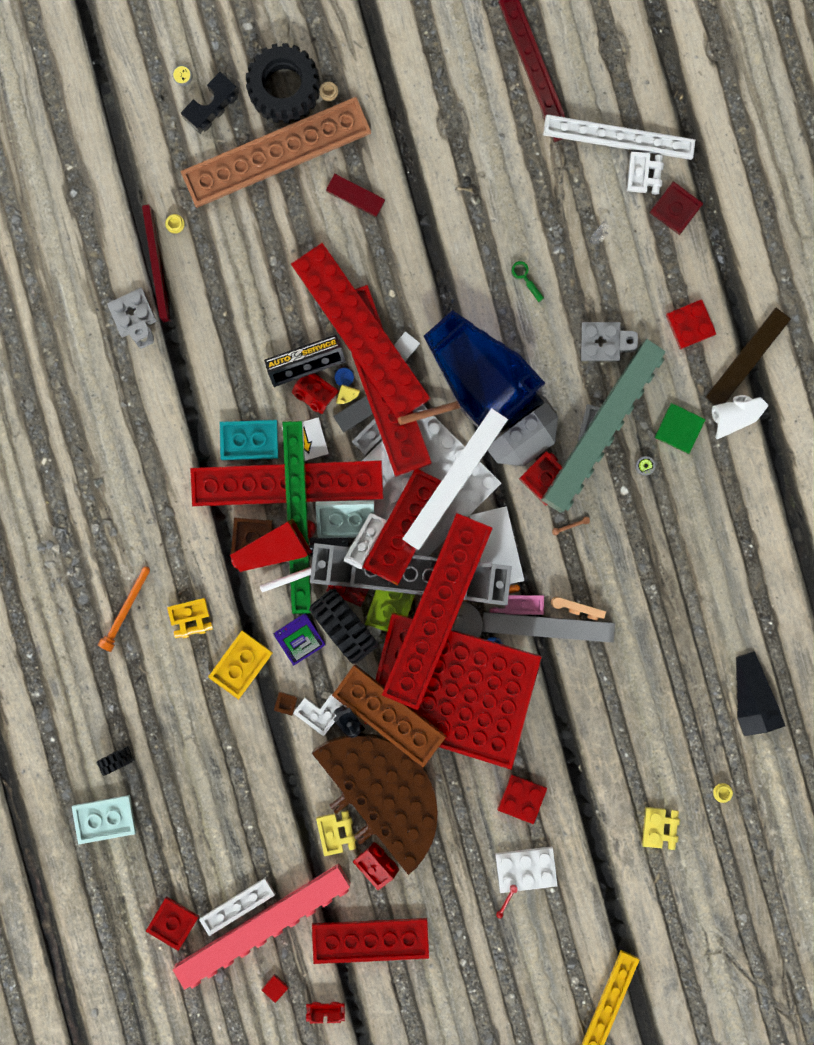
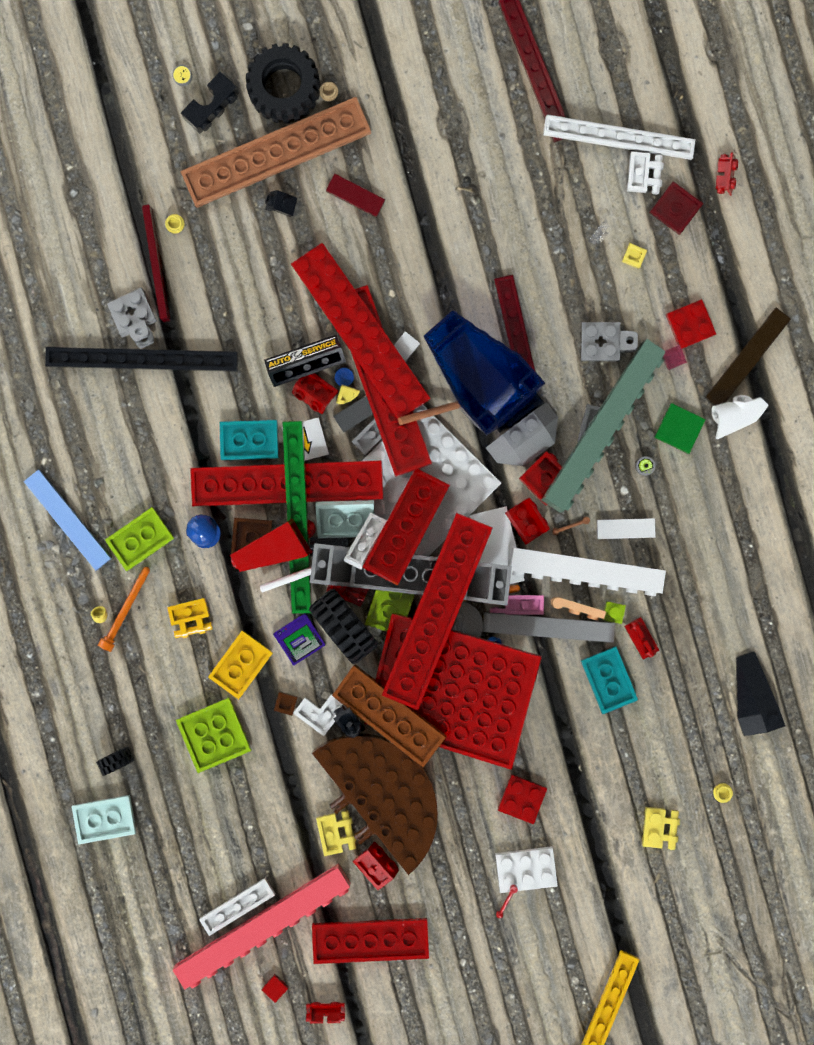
red plate [146,896,199,951] -> none
white tile [403,408,508,550] -> none
green piece [511,261,544,302] -> none
none -> light blue tile [24,470,112,571]
none -> black plate [45,347,238,372]
none -> light yellow hinge [91,606,108,623]
none -> lime plate [105,507,175,571]
none -> lime plate [176,697,252,773]
none -> blue helmet [186,514,220,548]
none -> black bracket [265,190,297,217]
none -> dark red tile [494,275,539,391]
none -> red bracket [505,498,550,545]
none -> white brick [509,548,666,596]
none -> teal plate [580,646,638,714]
none -> white tile [597,518,656,539]
none -> lime plate [602,601,626,624]
none -> light yellow tile [622,243,647,269]
none -> red hinge [624,617,660,660]
none -> clear pink plate [663,345,687,370]
none -> red hinge [715,152,738,196]

